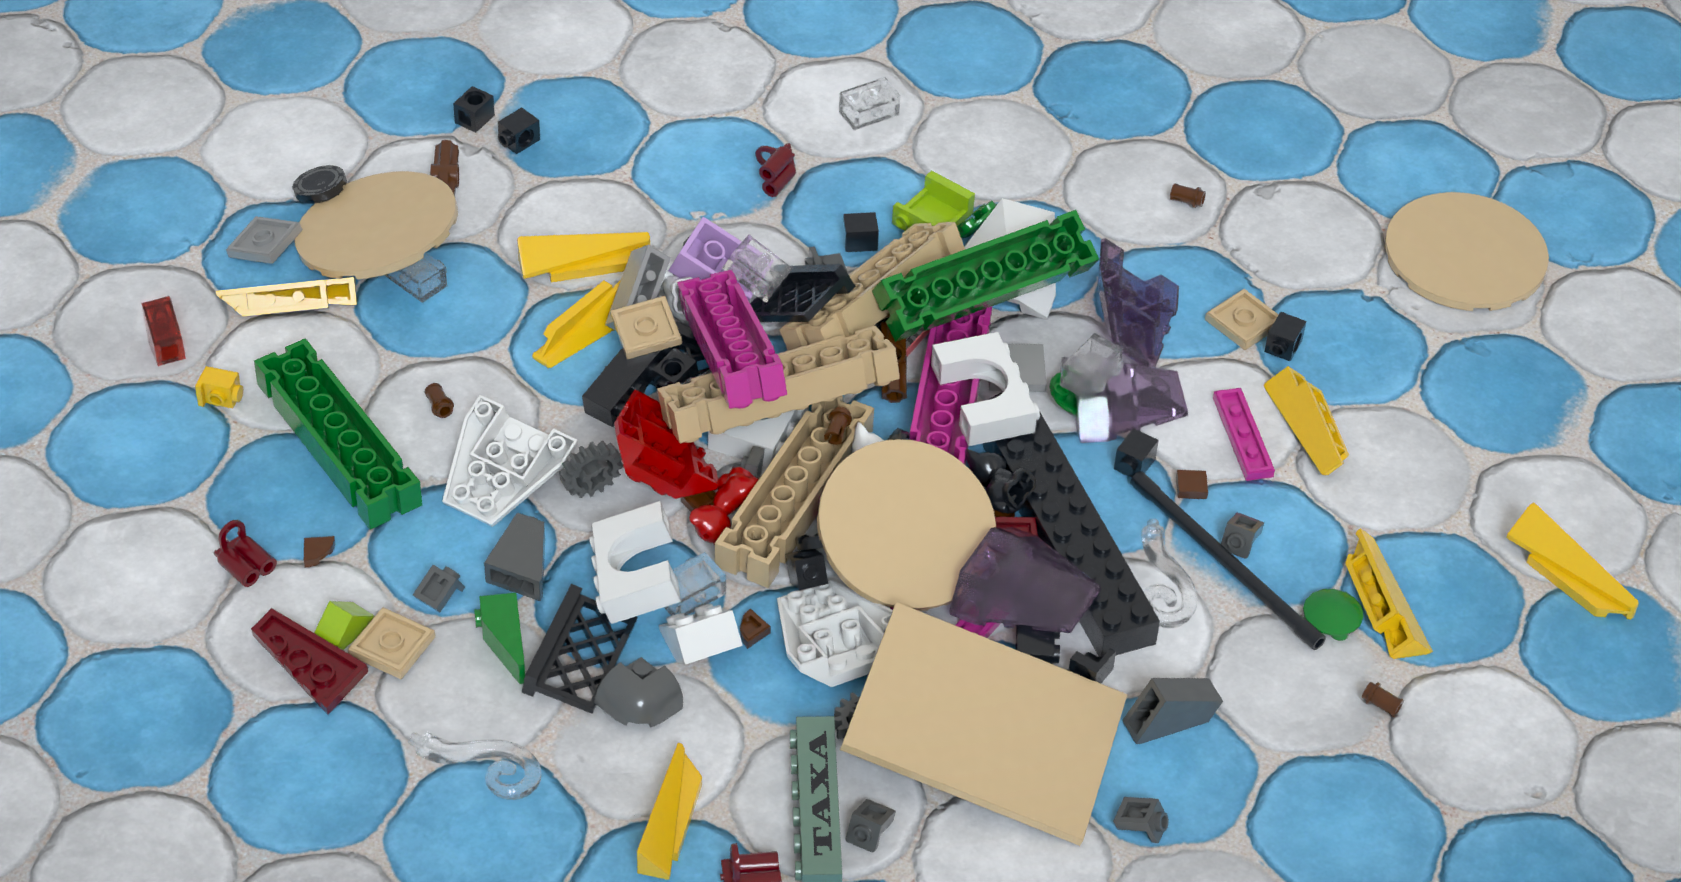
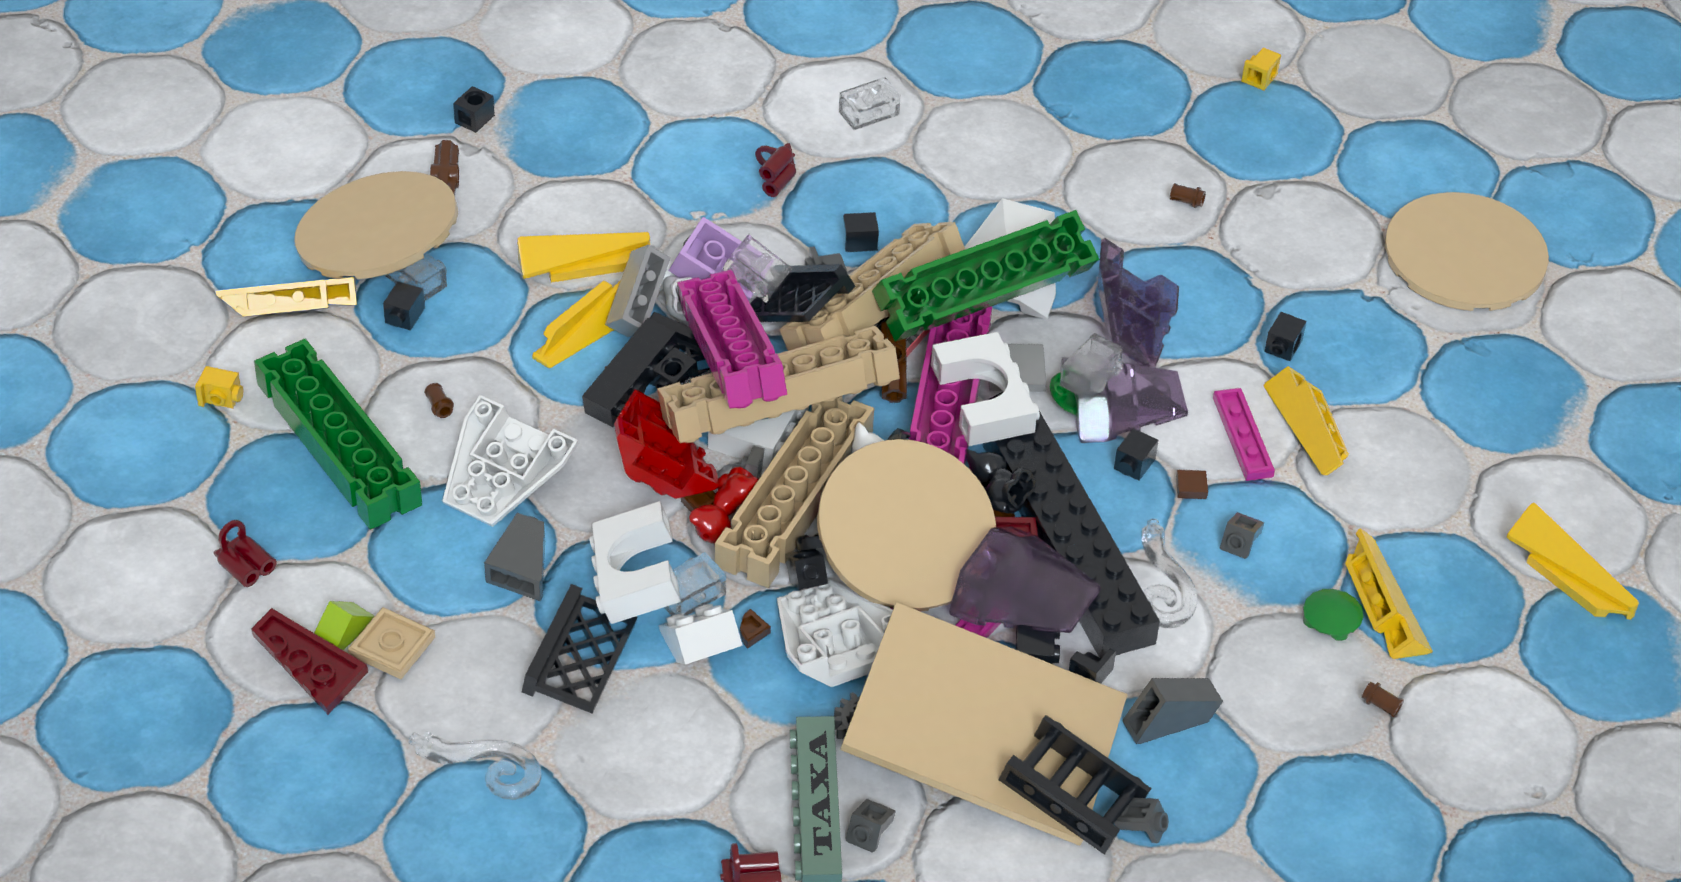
clear red slope [141,296,186,366] -> none
light grey tile [226,216,302,264] -> none
black tile [292,165,347,203] -> none
reddish brown tile [304,536,335,568] -> none
dark grey bracket [413,565,465,613] -> none
green slope [474,593,525,684] -> none
black brick [498,107,540,154] -> none
dark grey gear [559,441,624,498] -> none
dark grey brick [594,657,683,728] -> none
tan tile [611,296,682,359] -> none
yellow wedge [637,743,702,880] -> none
reddish brown pin [824,407,852,445] -> none
lime panel [892,170,975,231] -> none
green dish [957,200,997,238] -> none
black piece [1130,471,1326,650] -> none
tan tile [1205,289,1279,350] -> none
none -> black brick [383,281,425,330]
none -> black fence [998,715,1152,855]
none -> yellow brick [1241,47,1281,91]

